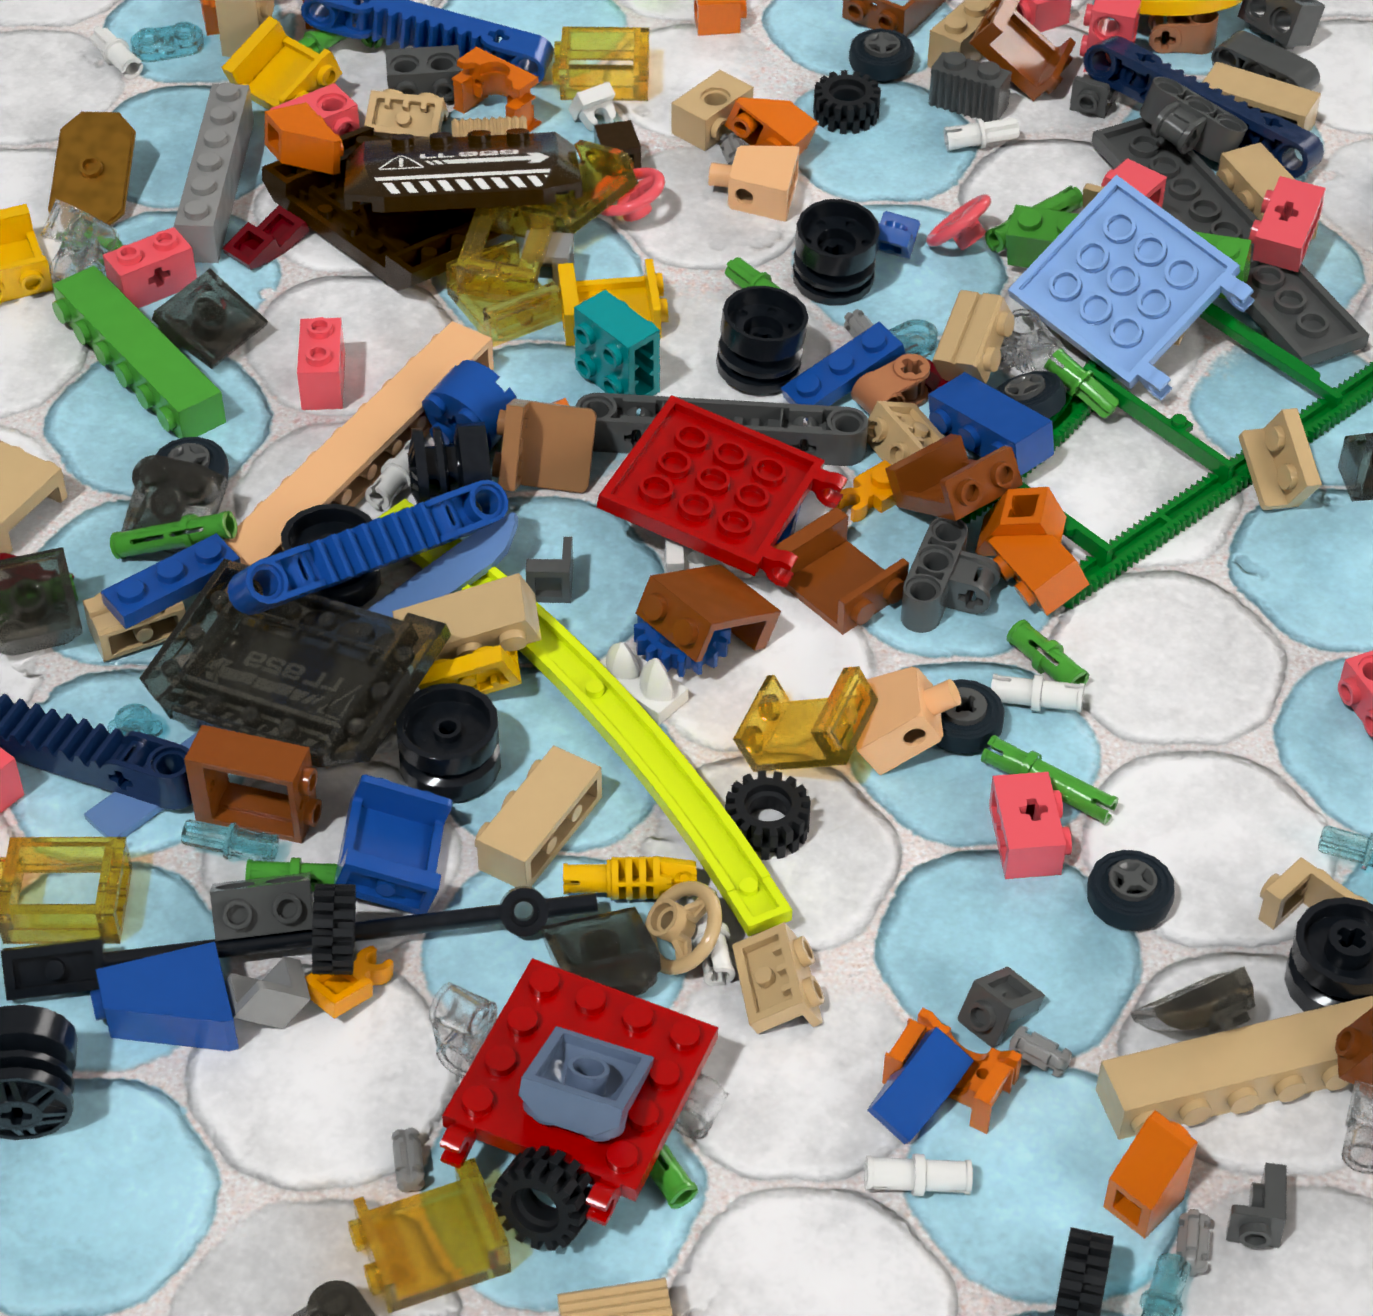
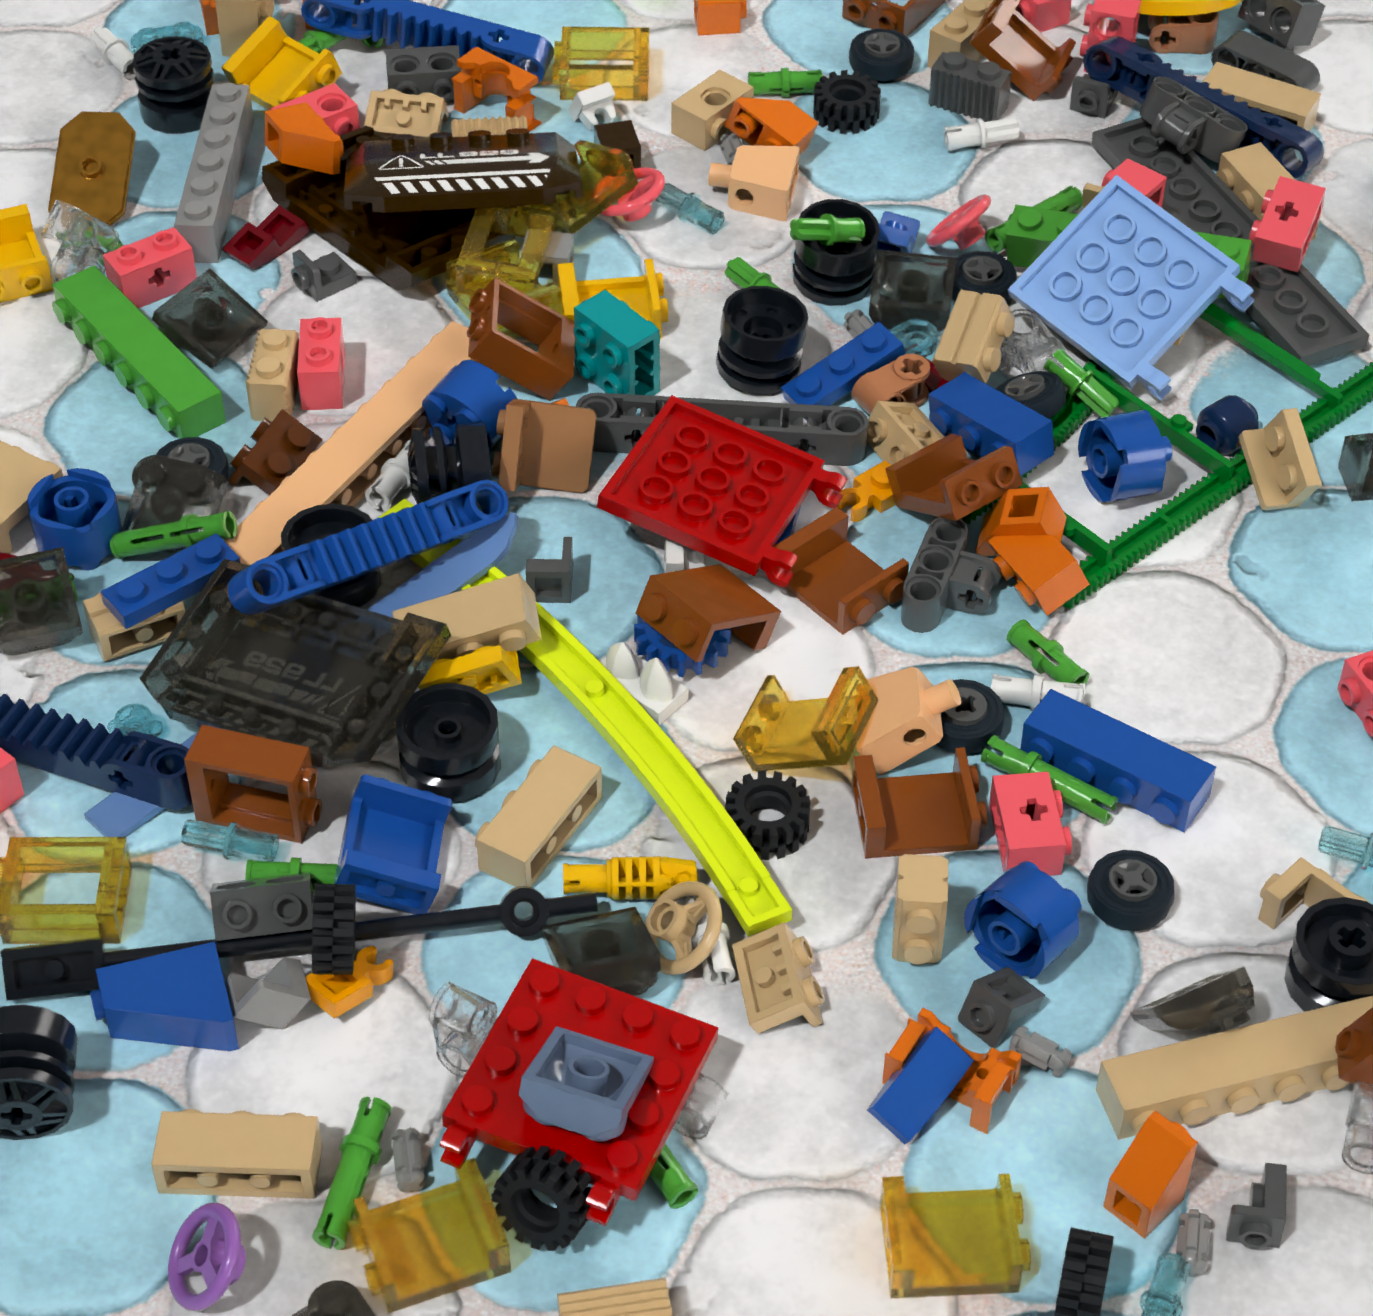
white pin [864,1154,973,1197] -> none
none -> blue brick [27,468,123,571]
none -> black wheel [132,36,214,134]
none -> tan brick [151,1109,323,1199]
none -> medium lavender piece [168,1203,246,1311]
none -> reddish brown bracket [228,409,323,495]
none -> tan brick [246,329,299,421]
none -> dark grey bracket [291,249,357,302]
none -> bright green pin [312,1097,392,1250]
none -> dark orange window [467,277,575,401]
none -> clear light blue axle [655,183,725,234]
none -> bright green pin [748,68,822,98]
none -> bright green axle [790,214,865,246]
none -> dark orange panel [851,747,987,859]
none -> clear smoke slope [869,250,957,334]
none -> clear yellow panel [879,1173,1031,1299]
none -> tan brick [892,854,948,964]
none -> wheel [946,251,1017,303]
none -> blue brick [964,861,1082,979]
none -> blue brick [1020,689,1216,833]
none -> blue brick [1078,410,1173,502]
none -> dark blue head [1196,395,1259,456]

